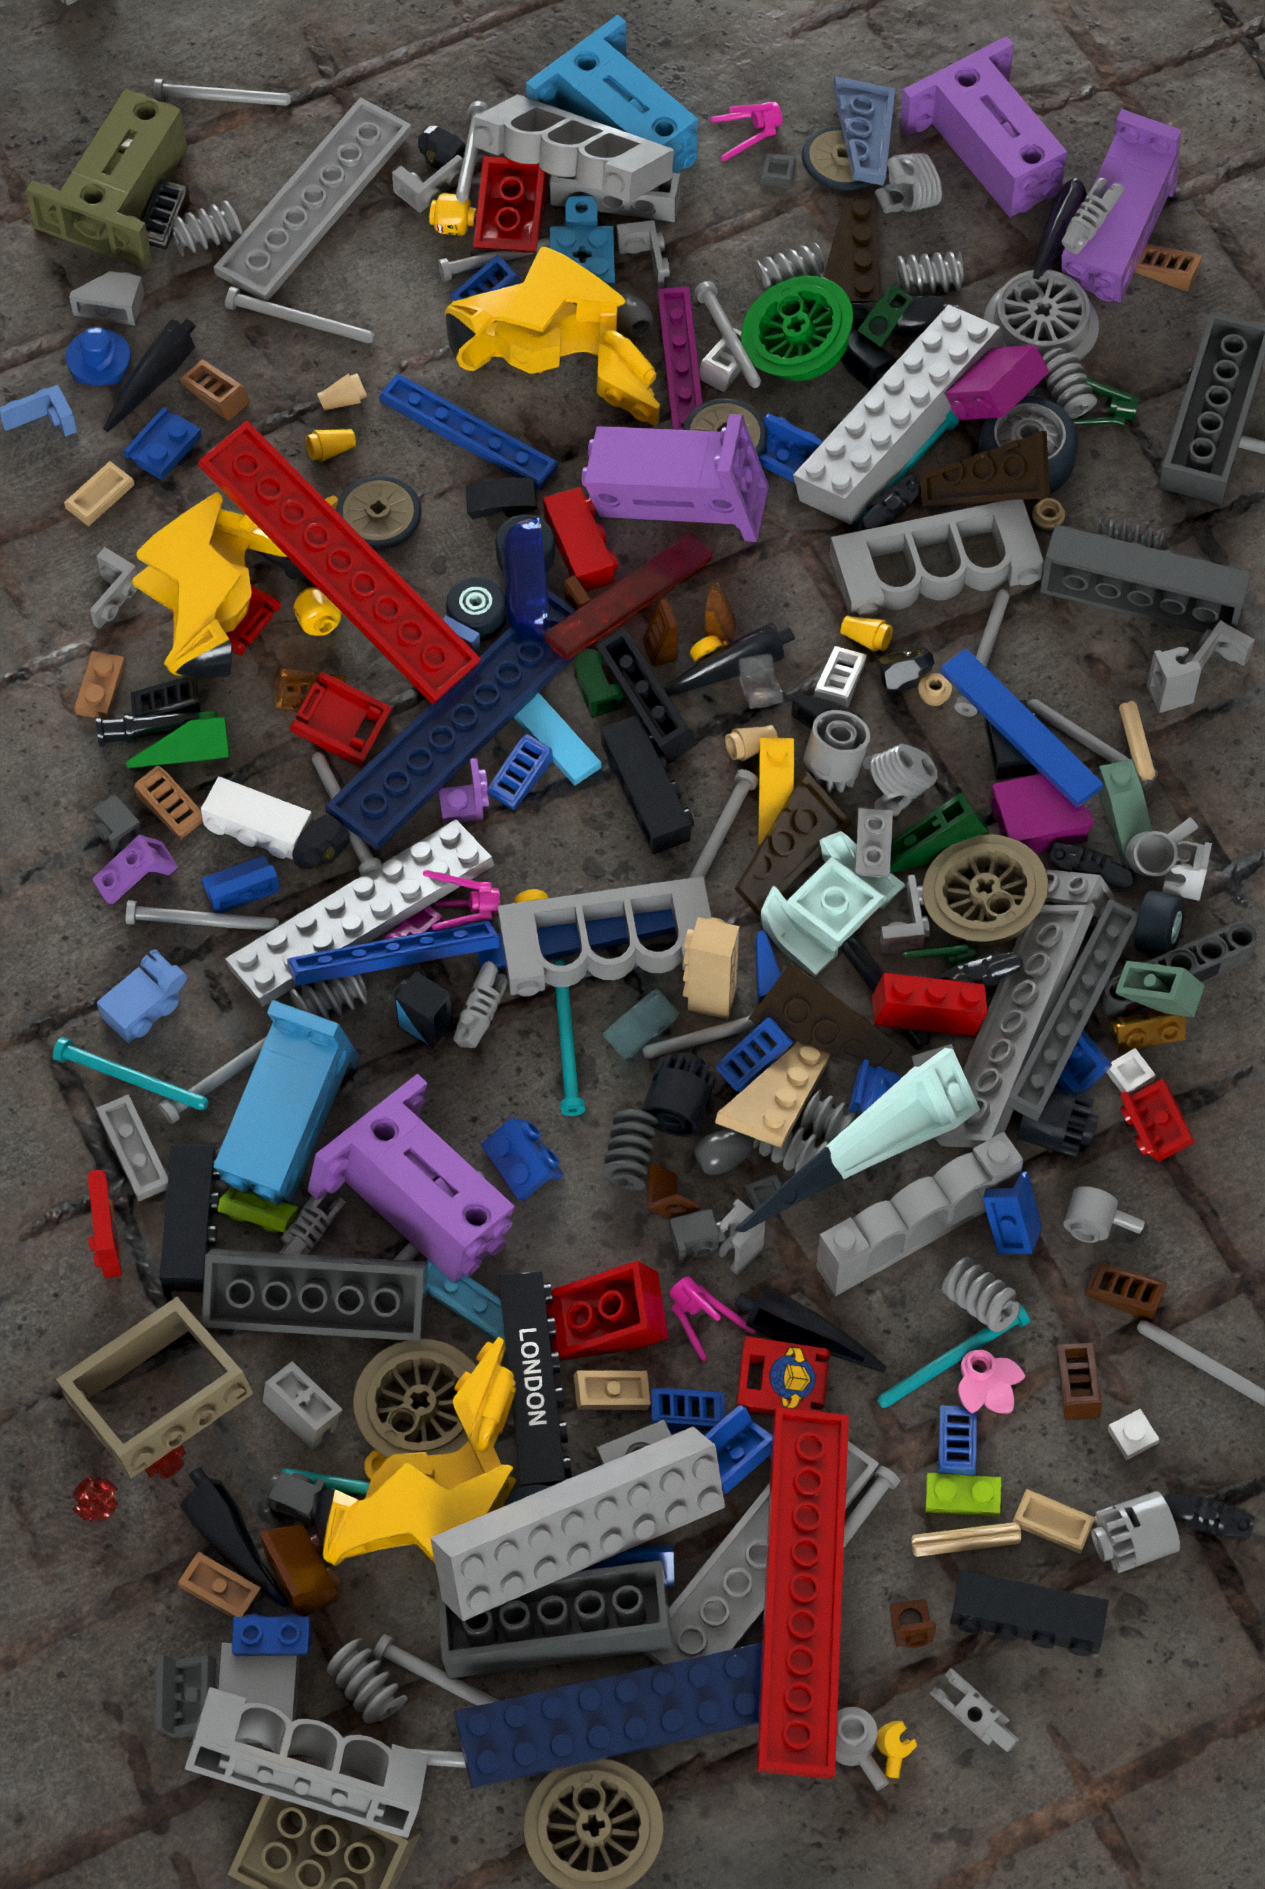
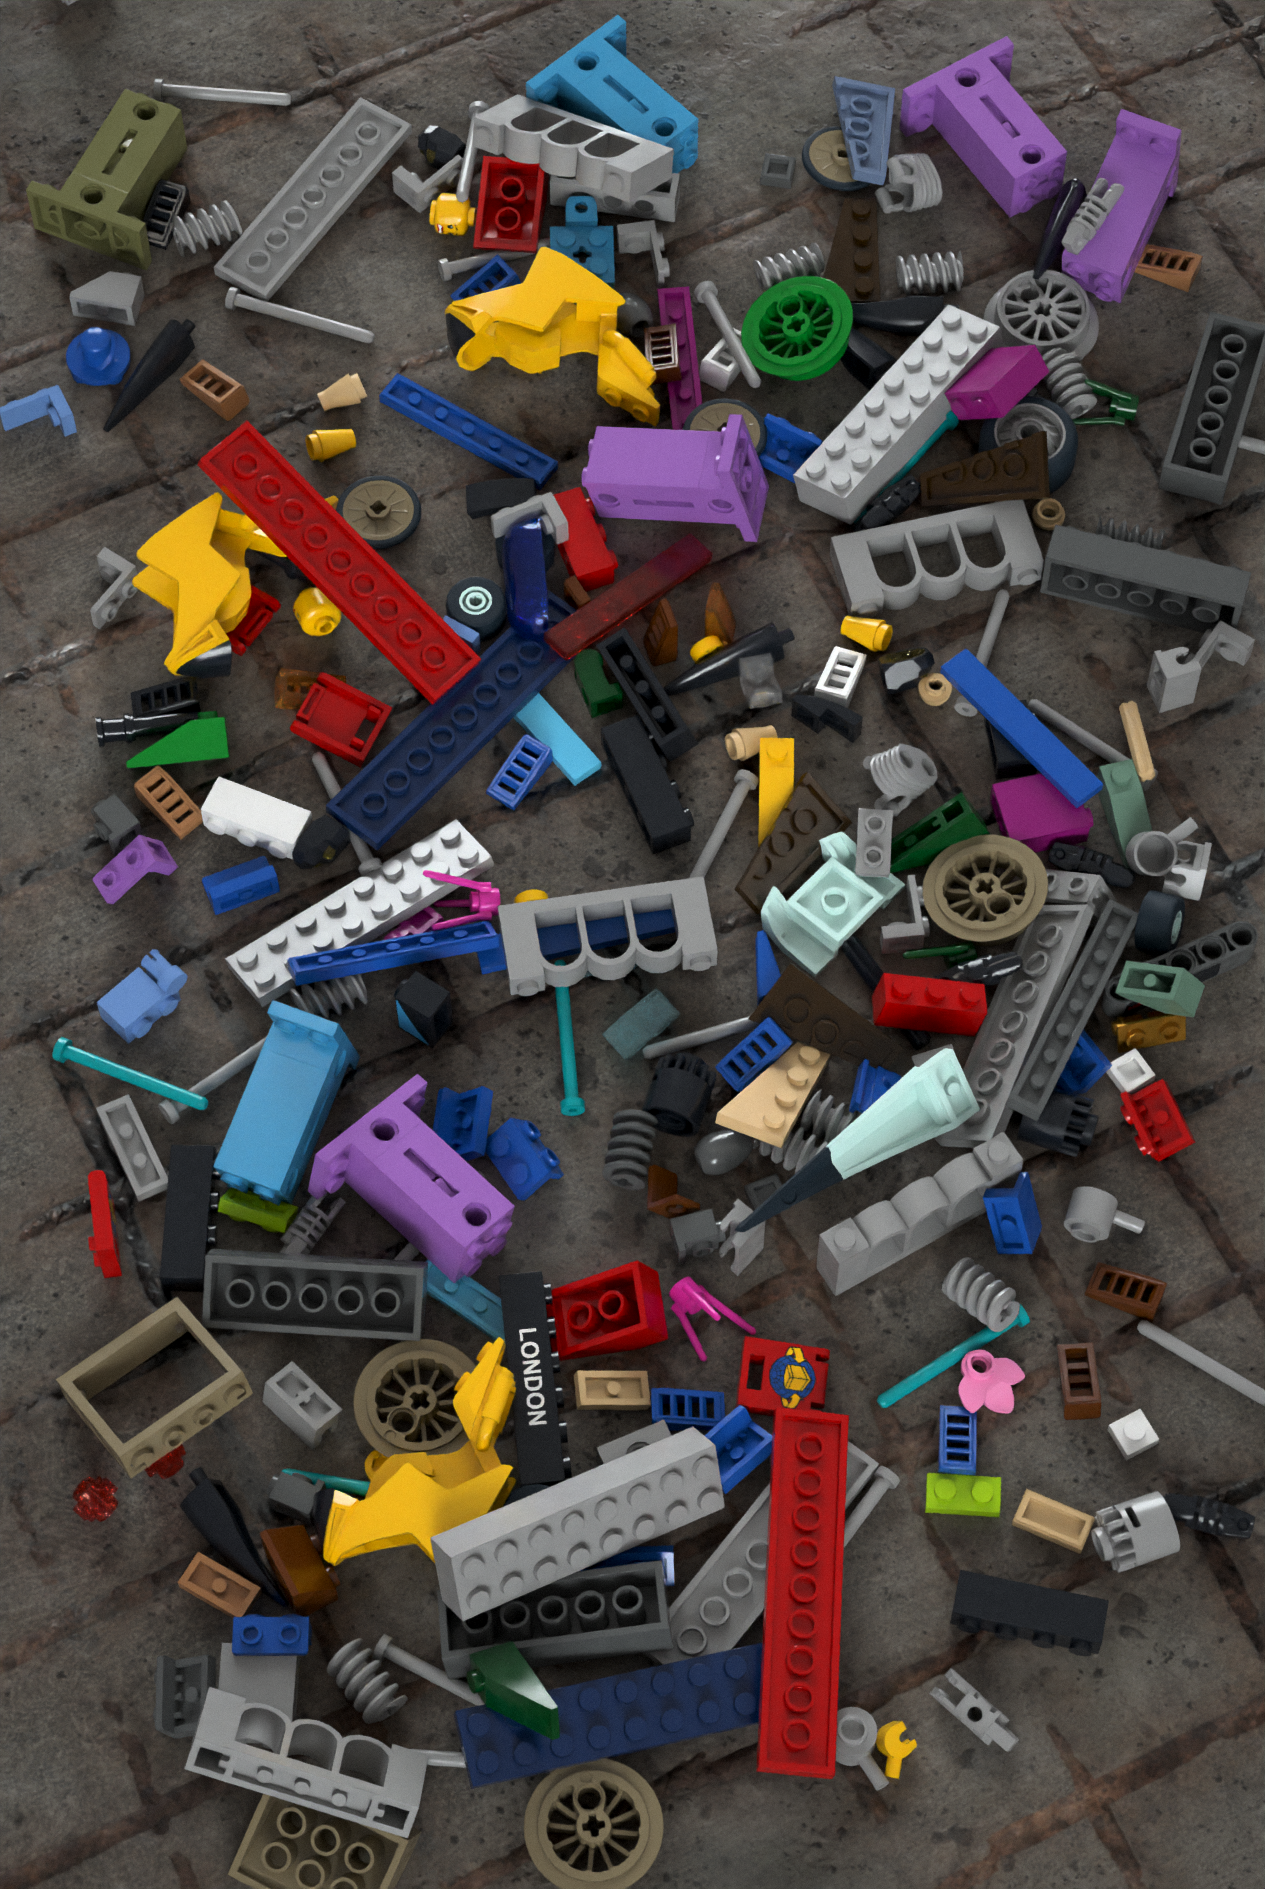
tan tile [64,461,134,526] -> none
medium nougat plate [74,651,126,719] -> none
blue plate [124,407,202,481] -> none
light grey bar [126,900,279,931] -> none
medium lavender bracket [439,758,489,825] -> none
light grey hinge [453,961,508,1048] -> none
tan brick [683,917,739,1020] -> none
dark pink plant [710,102,783,161] -> none
black piece [735,1285,887,1373] -> none
light grey gear [801,710,870,793] -> none
dark green leg [857,284,914,348] -> none
reddish brown bracket [890,1599,936,1648] -> none
tan axle [911,1522,1021,1557] -> none
none -> blue bracket [433,1086,493,1161]
none -> dark green slope [467,1641,560,1740]
none -> light grey bracket [491,492,569,545]
none -> reddish brown slope [644,323,682,385]

